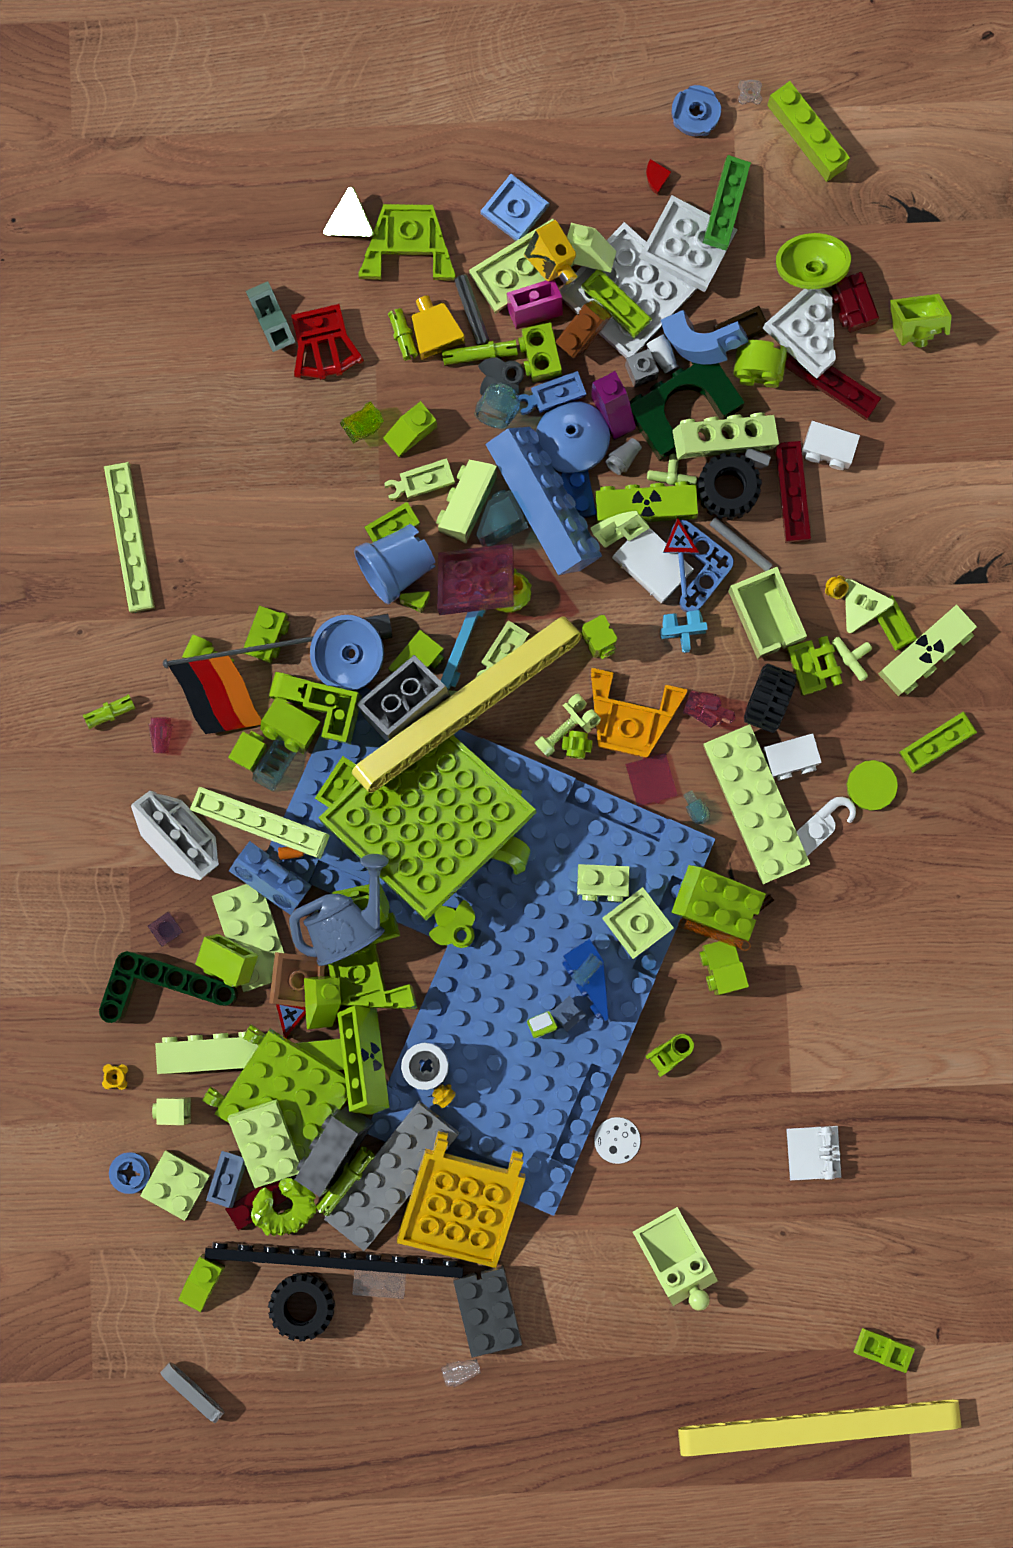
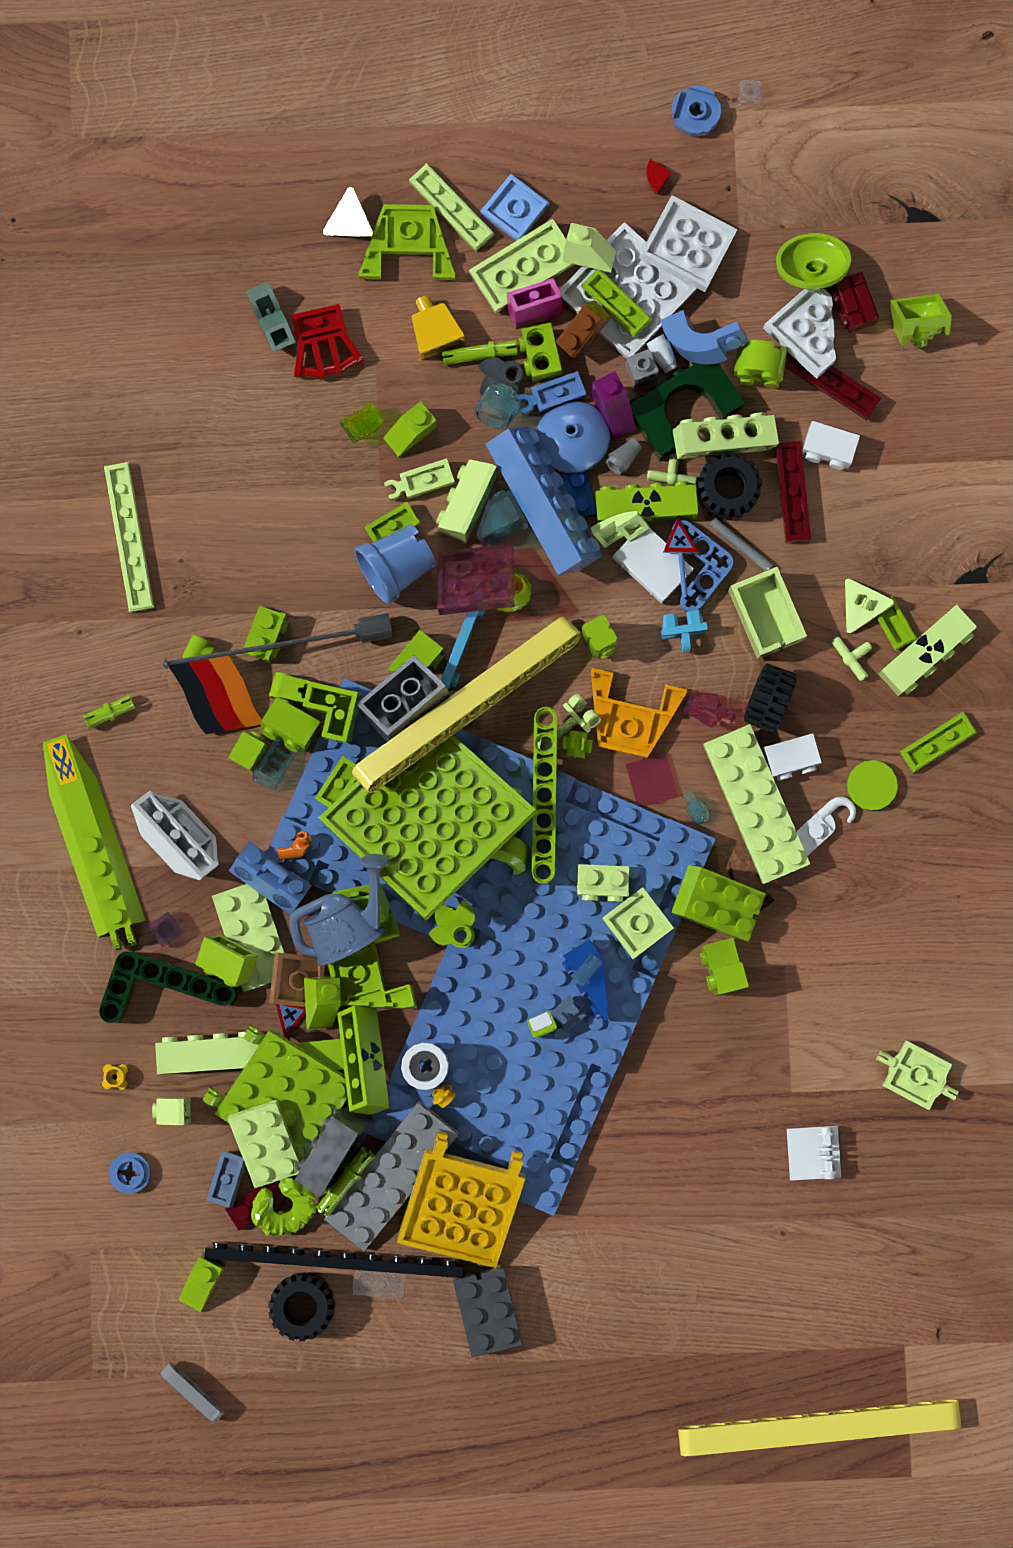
yellowish green plate [140,1150,211,1221] -> none
clear pink cone [148,717,173,753] -> none
yellowish green tile [190,787,330,859] -> none
medium blue dish [310,615,384,691] -> none
lime pin [388,308,418,361] -> none
lime slope [399,591,430,613] -> none
clear cone [441,1359,481,1388] -> none
dark grey axle [455,274,489,345] -> none
yellowish green plate [476,620,530,678] -> none
yellow torso [524,220,577,285] -> none
white sticker [594,1117,640,1164] -> none
yellowish green slope [633,1207,718,1311] -> none
lime piece [645,1033,694,1077] -> none
orange piece [678,918,750,951] -> none
bright green plate [703,155,751,251] -> none
dark brown tile [714,306,767,339] -> none
light grey tile [745,448,771,469] -> none
lime brick [767,81,850,182] -> none
lime plate [787,636,843,696] -> none
yellow plate [825,575,849,599] -> none
lime slope [854,1328,915,1373] -> none
none -> lime hinge [43,734,146,951]
none -> yellowish green tile [409,163,494,252]
none -> lime beam [532,707,557,884]
none -> yellowish green plate [876,1041,959,1110]

